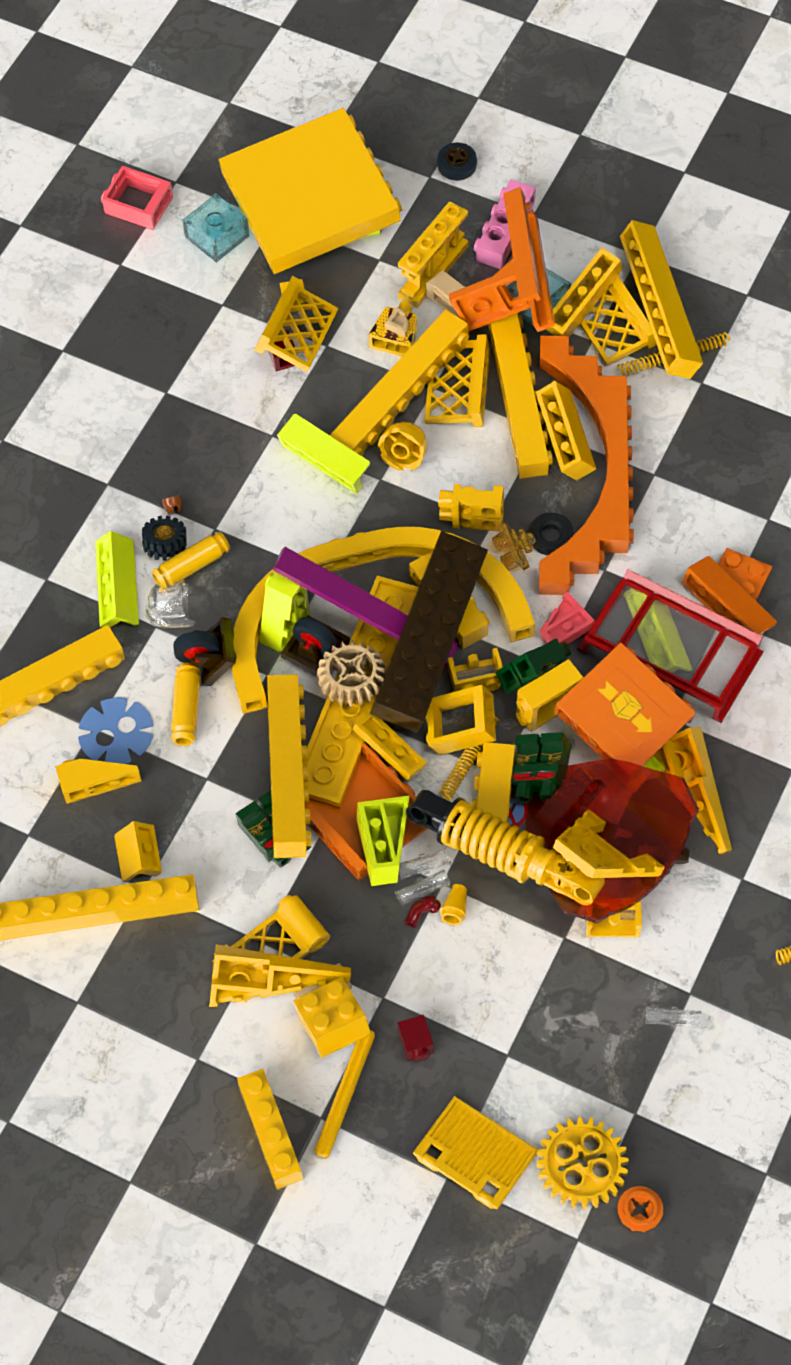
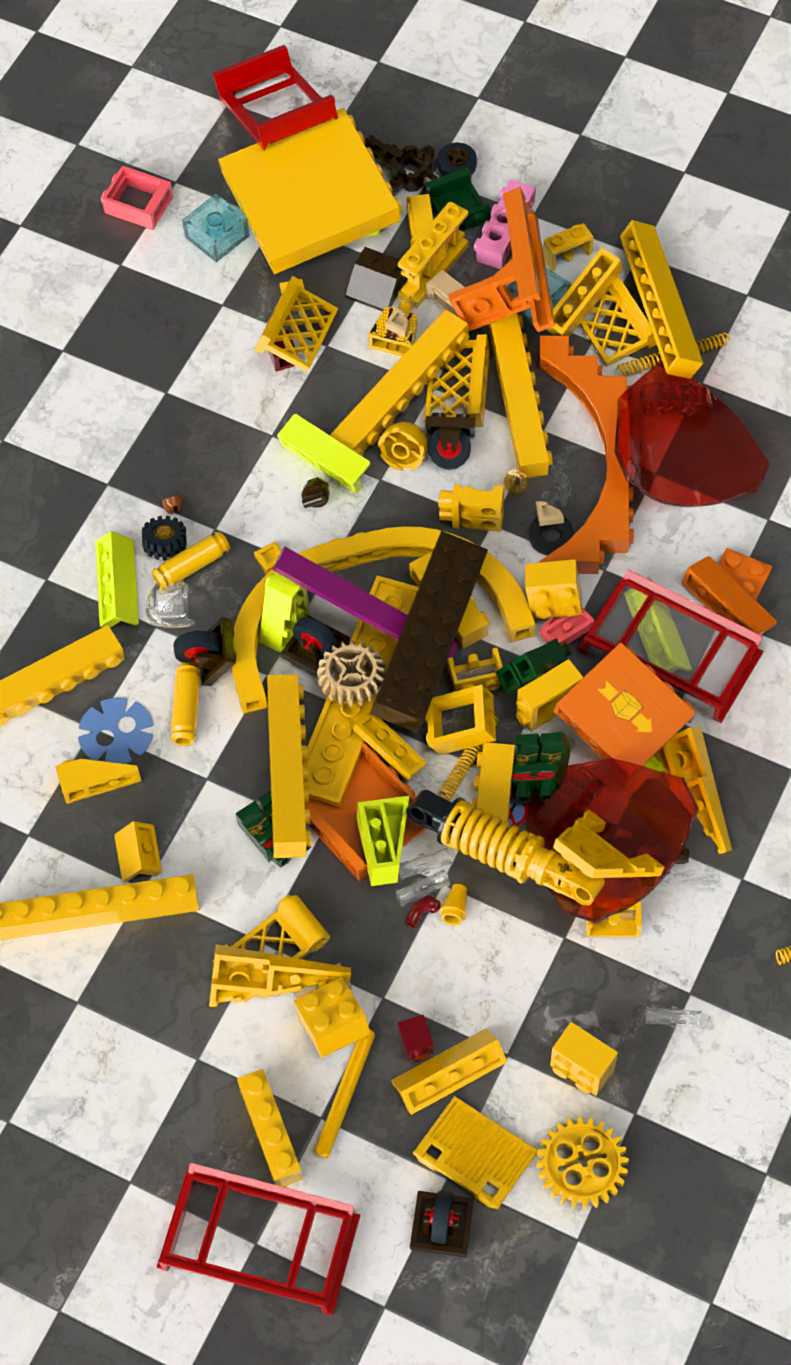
clear yellow hips [492,522,536,571] -> none
yellow brick [536,381,596,481] -> none
orange gear [617,1186,663,1233] -> none
none -> red piece [157,1163,361,1316]
none -> red piece [212,45,338,151]
none -> yellow tile [254,541,281,575]
none -> dark brown piece [302,477,330,508]
none -> slope [345,247,407,311]
none -> dark brown piece [364,135,438,192]
none -> yellow panel [391,1029,507,1115]
none -> yellow window [406,194,433,246]
none -> dark brown plate [410,1191,474,1258]
none -> plate [425,412,476,470]
none -> dark green panel [426,167,491,232]
none -> clear yellow plate [504,469,528,494]
none -> yellow brick [525,559,582,619]
none -> tan tile [536,501,564,526]
none -> yellow window [543,223,594,272]
none -> yellow brick [550,1022,618,1096]
none -> clear red windscreen [614,361,770,507]

